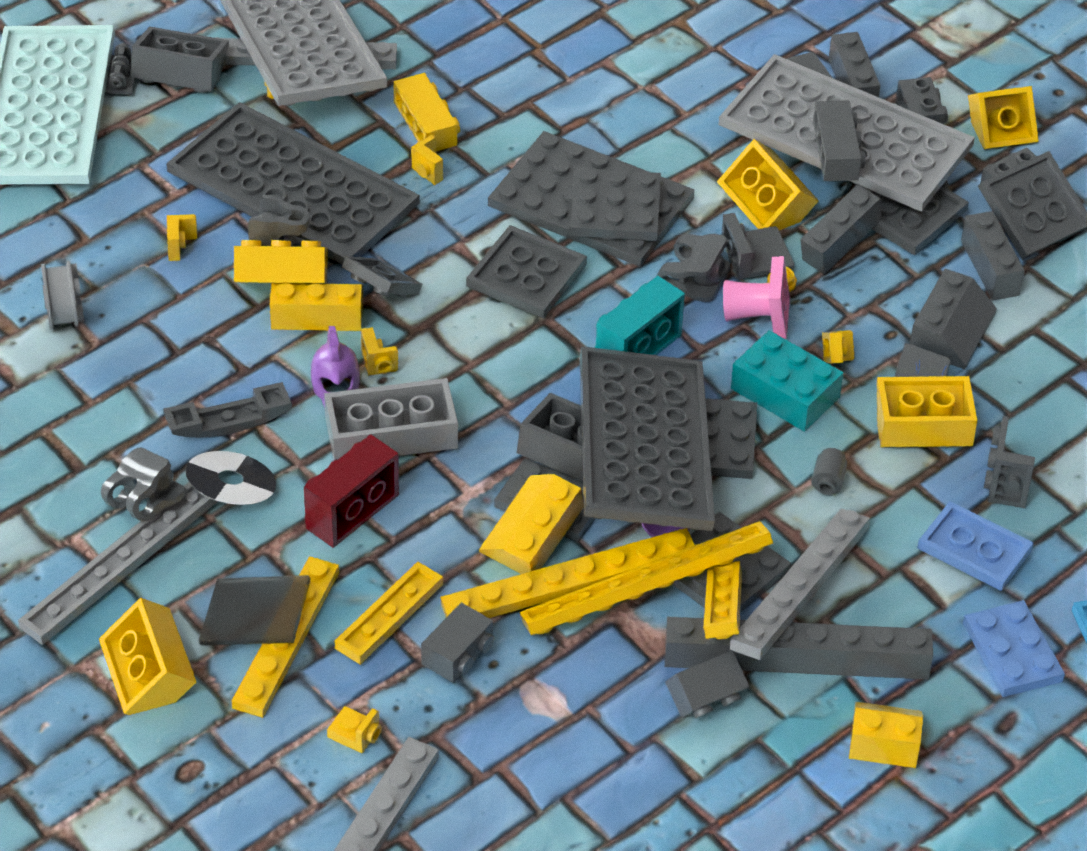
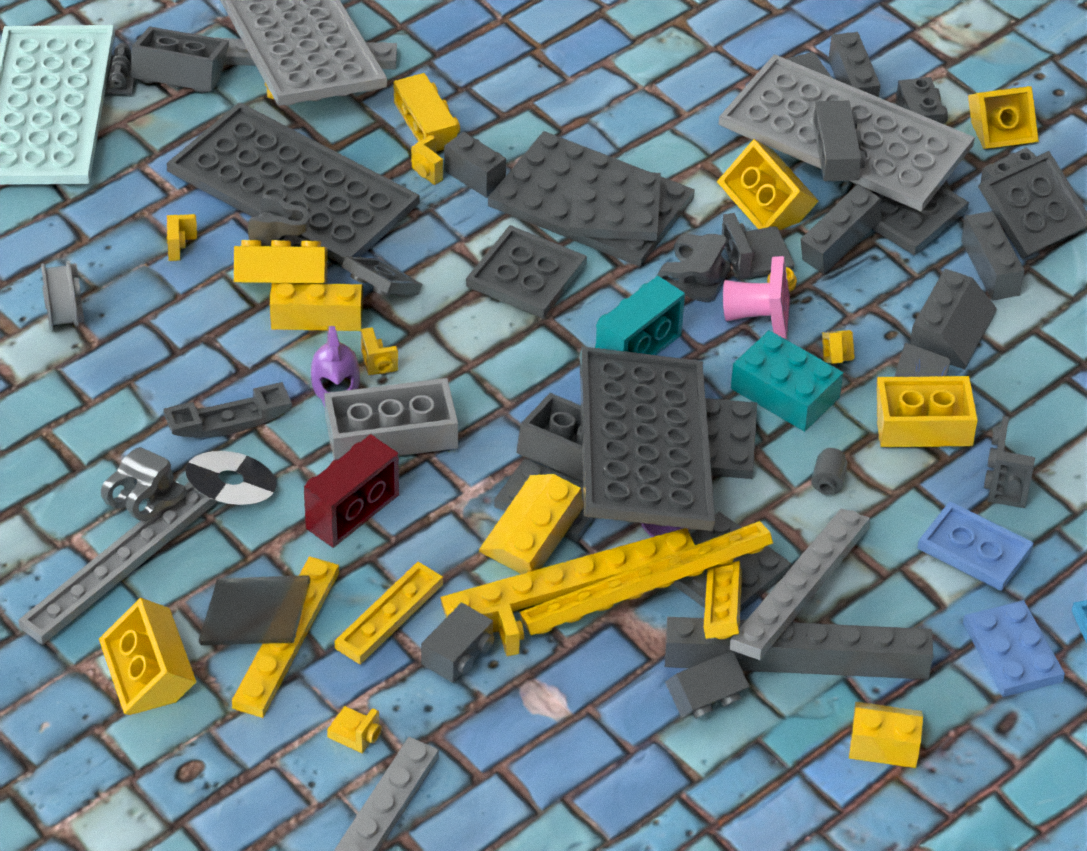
none -> dark grey brick [444,132,506,198]
none -> yellow bracket [478,603,524,657]

